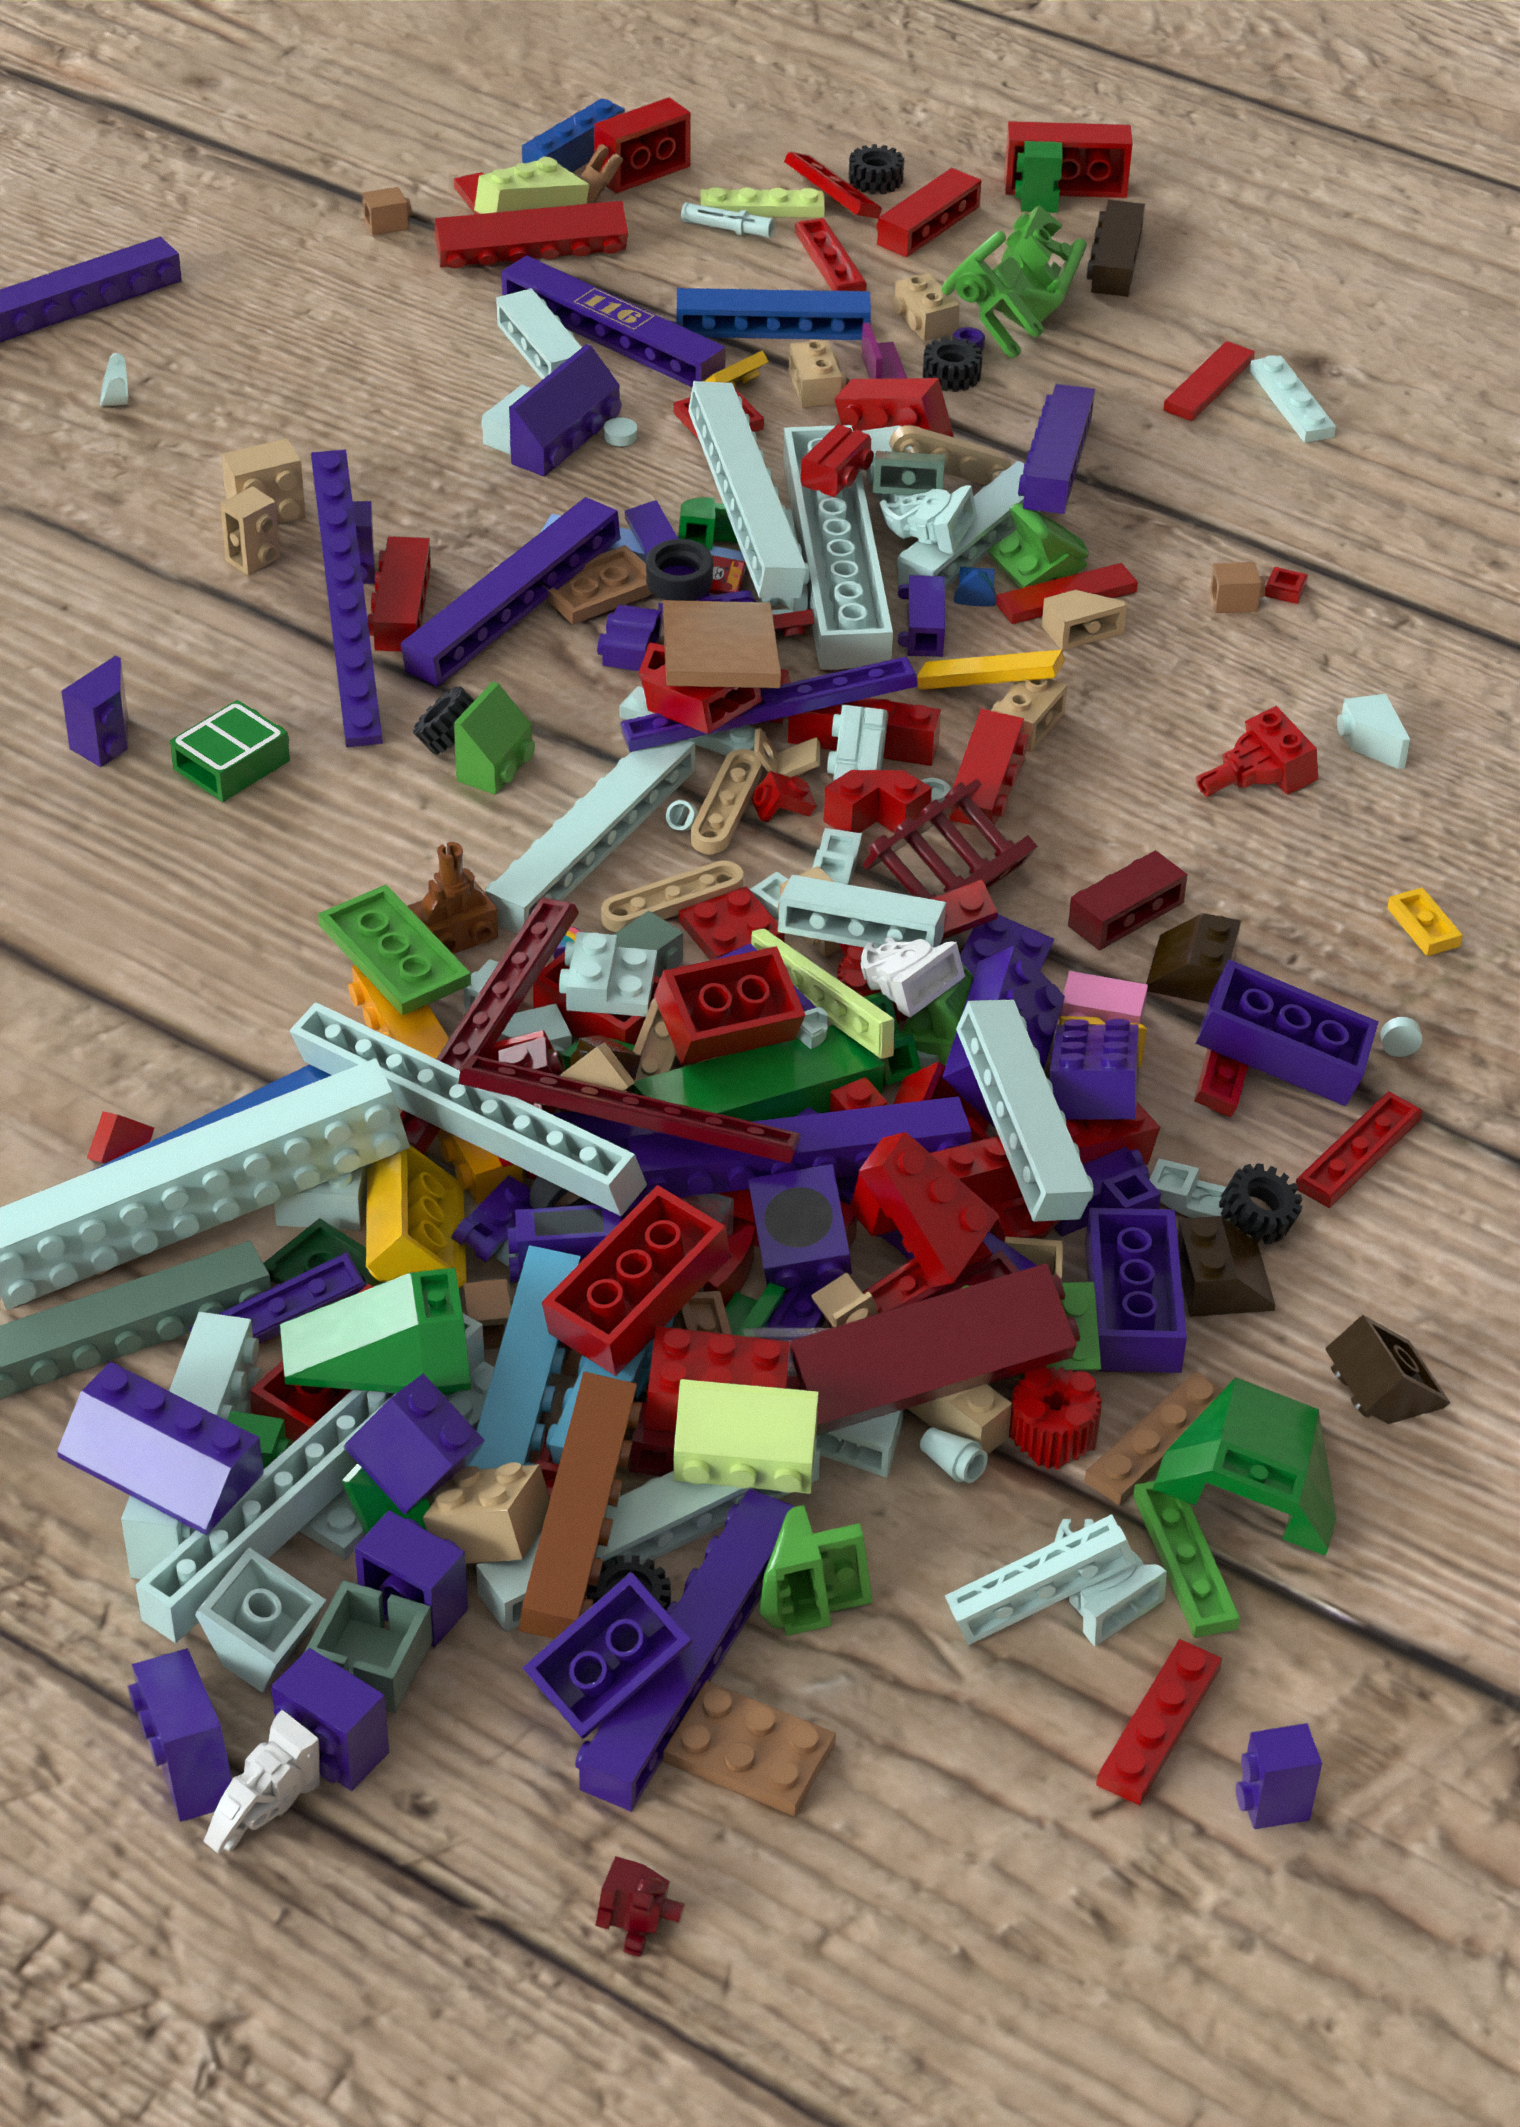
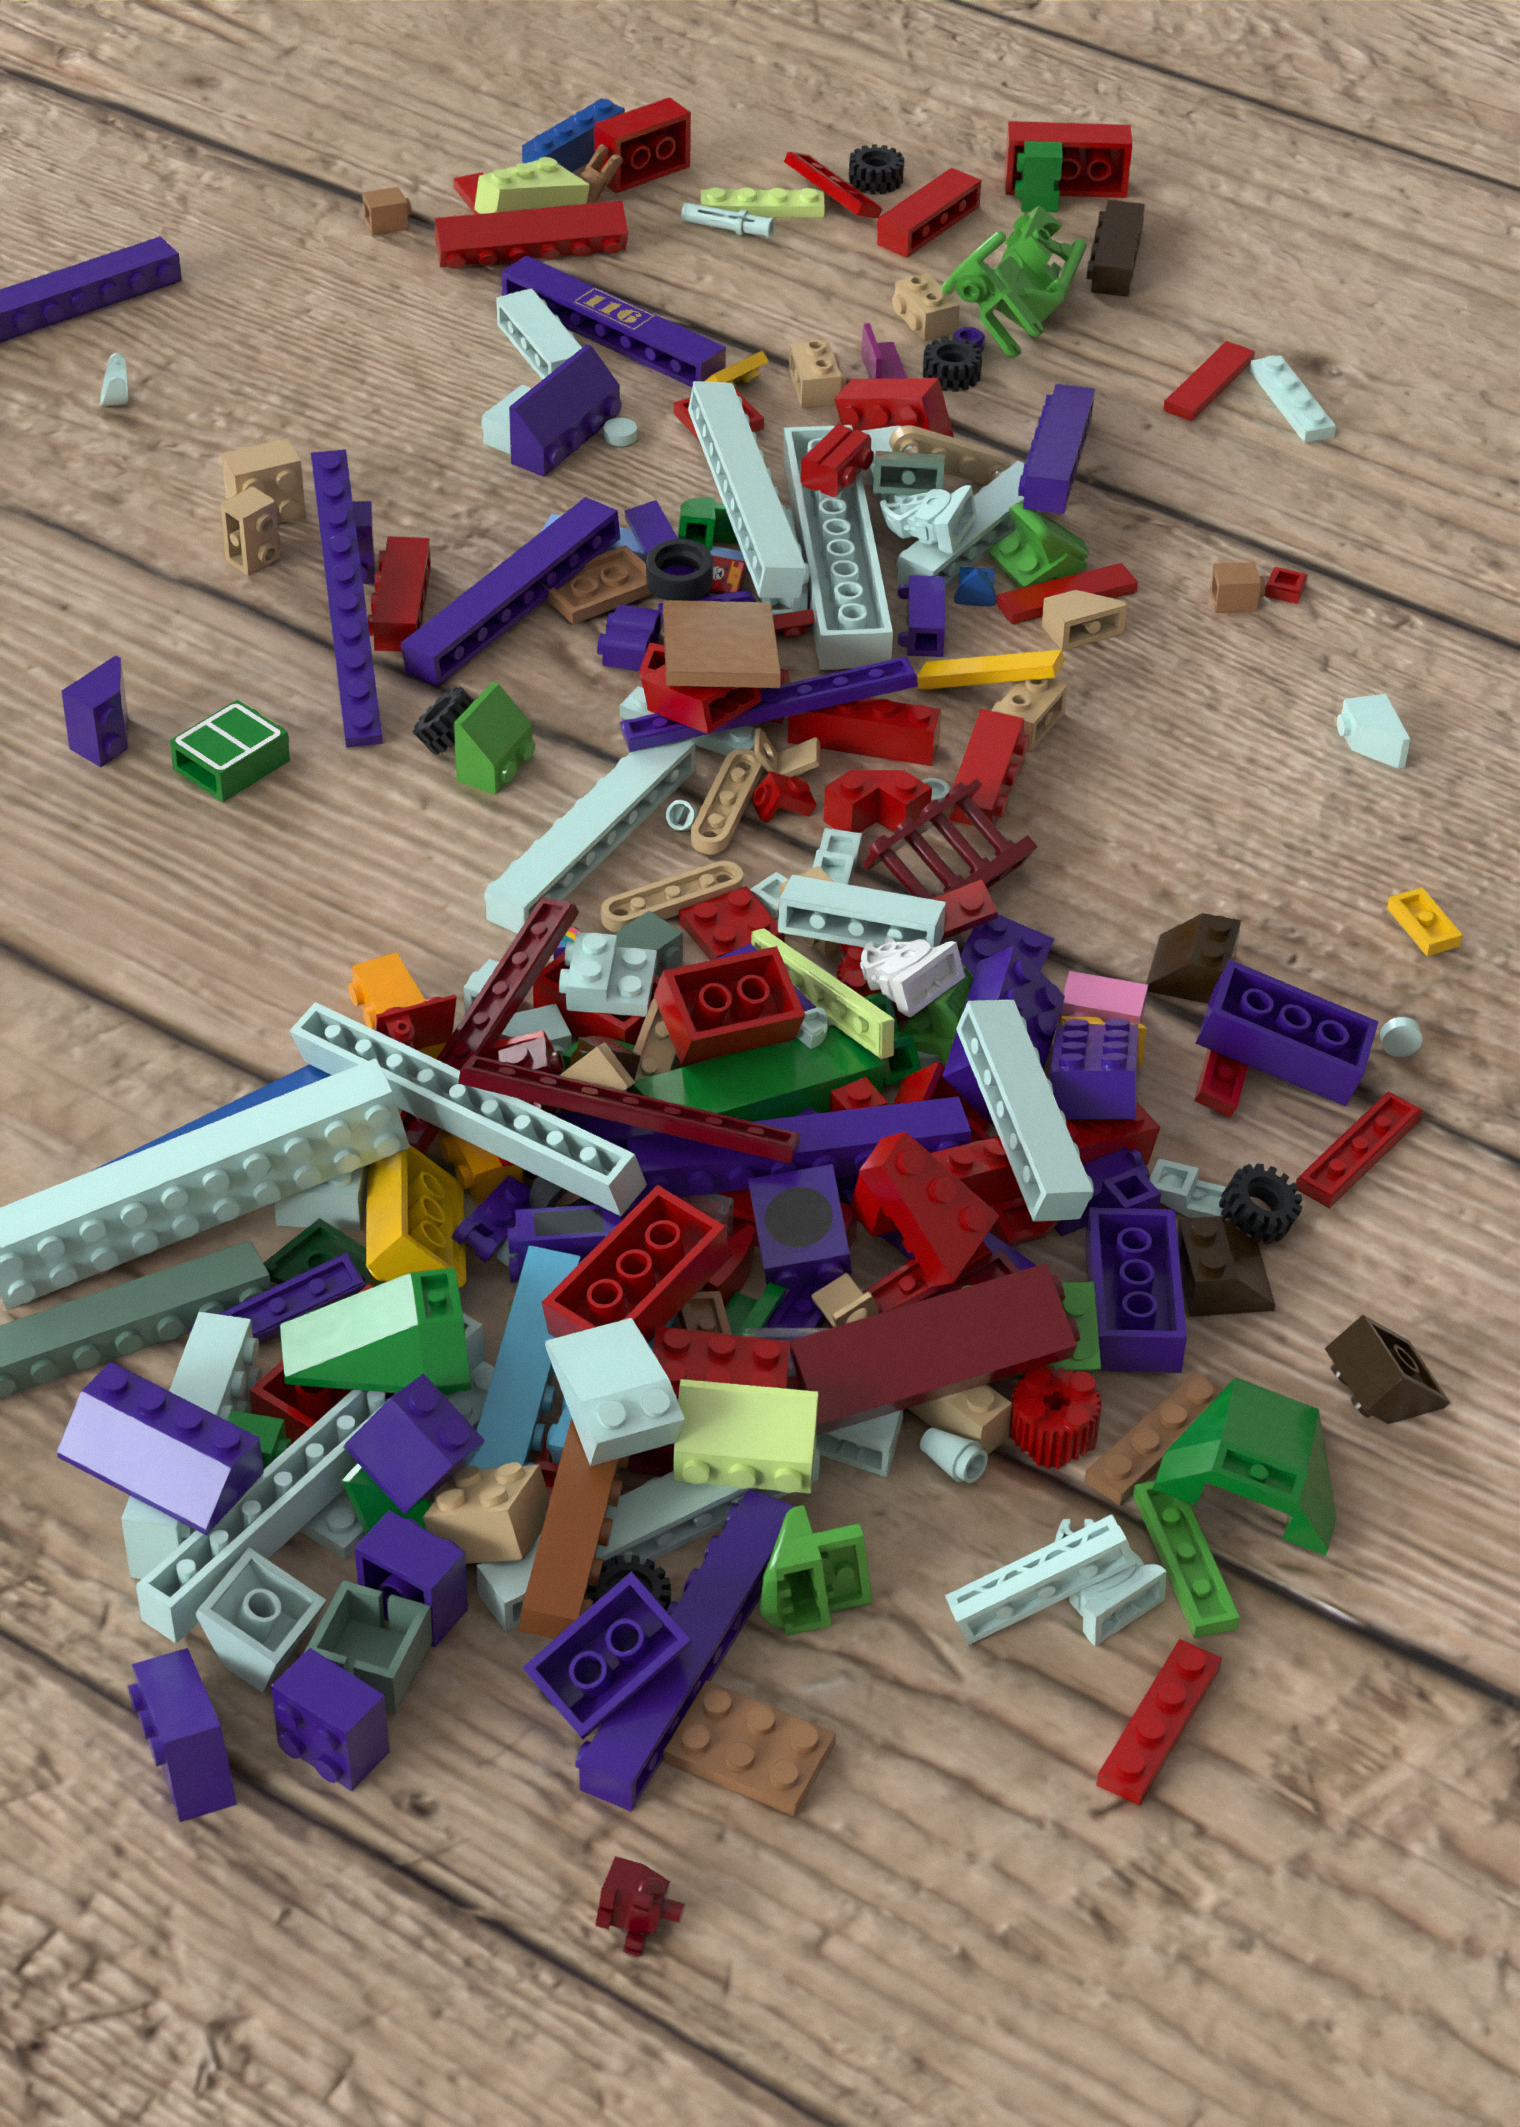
red panel [87,1111,155,1164] -> none
white piece [203,1710,320,1853] -> none
bright green plate [318,884,471,1016] -> none
dark orange brick [407,842,498,954] -> none
medium nougat brick [463,1279,511,1350] -> none
blue brick [676,288,871,340] -> none
red tile [795,218,867,291] -> none
light aqua brick [827,705,888,781] -> none
tan bracket [1004,1237,1063,1282] -> none
dark red brick [1068,850,1188,951] -> none
red brick [1196,706,1319,798] -> none
dark purple brick [1236,1723,1322,1830] -> none
none -> red hinge [375,995,457,1050]
none -> light aqua slope [545,1318,685,1466]

